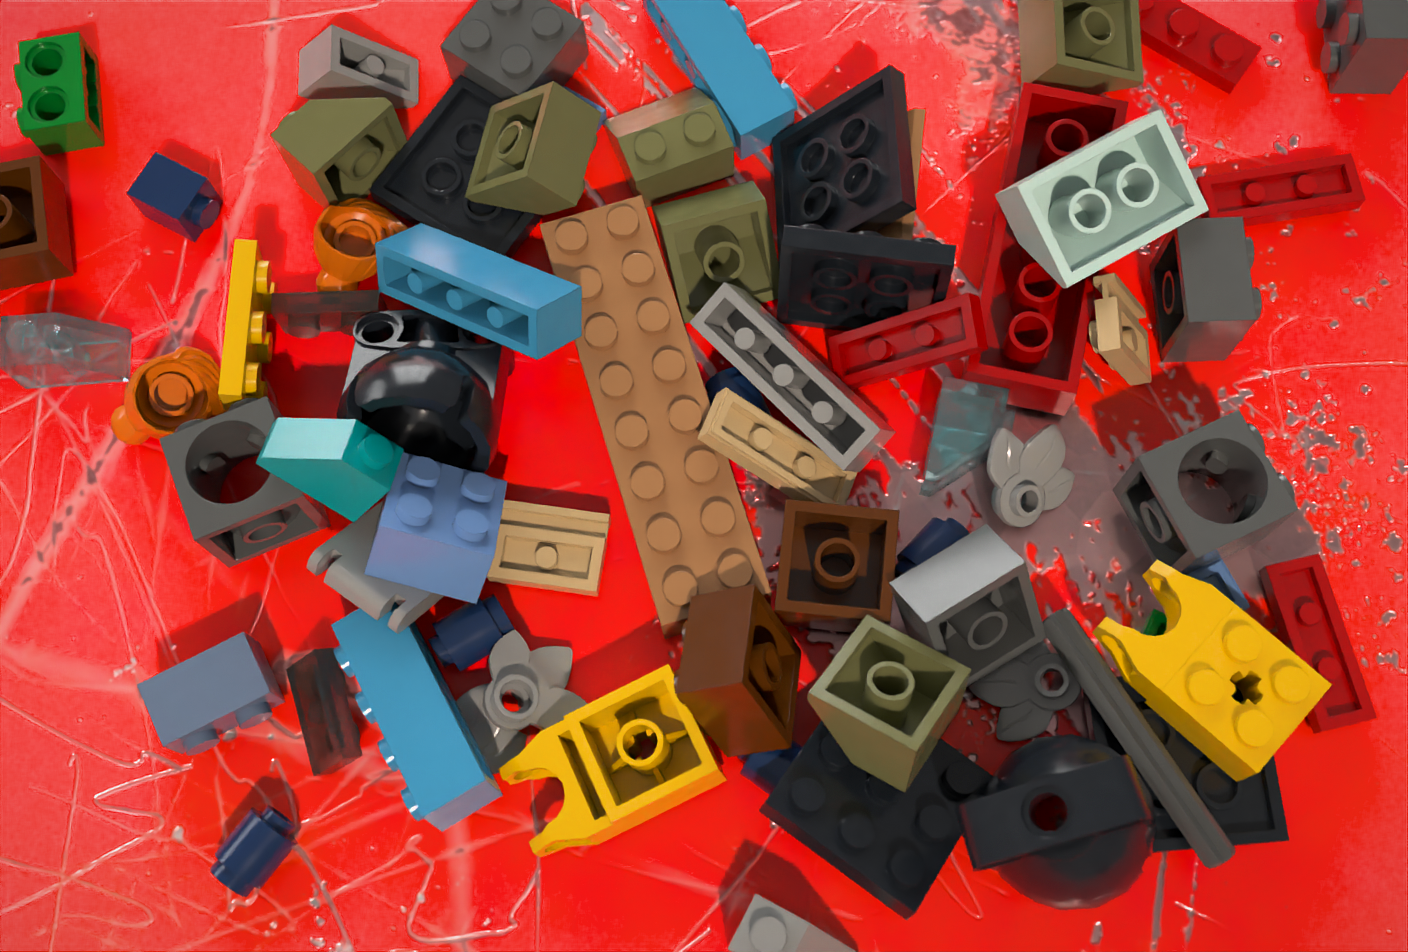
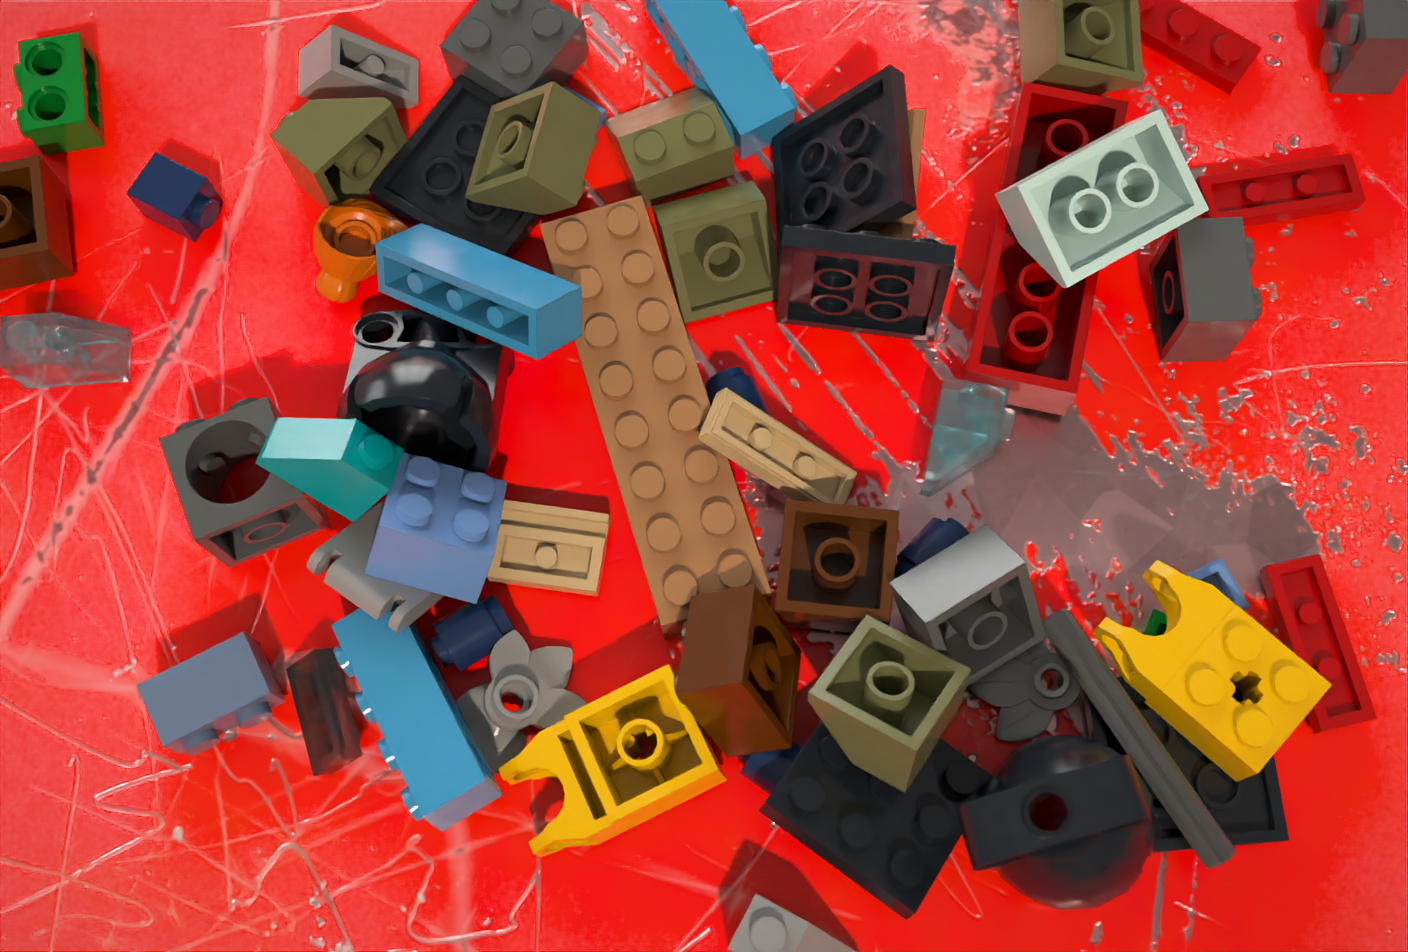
orange hair [110,346,226,445] -> none
dark blue brick [210,805,298,897] -> none
yellow plate [218,239,278,412] -> none
clear smoke plate [271,290,390,338] -> none
light grey brick [690,282,896,472] -> none
red plate [828,292,988,390] -> none
light grey plate [987,424,1075,528] -> none
tan plate [1089,273,1152,386] -> none
dark grey brick [1113,410,1299,575] -> none

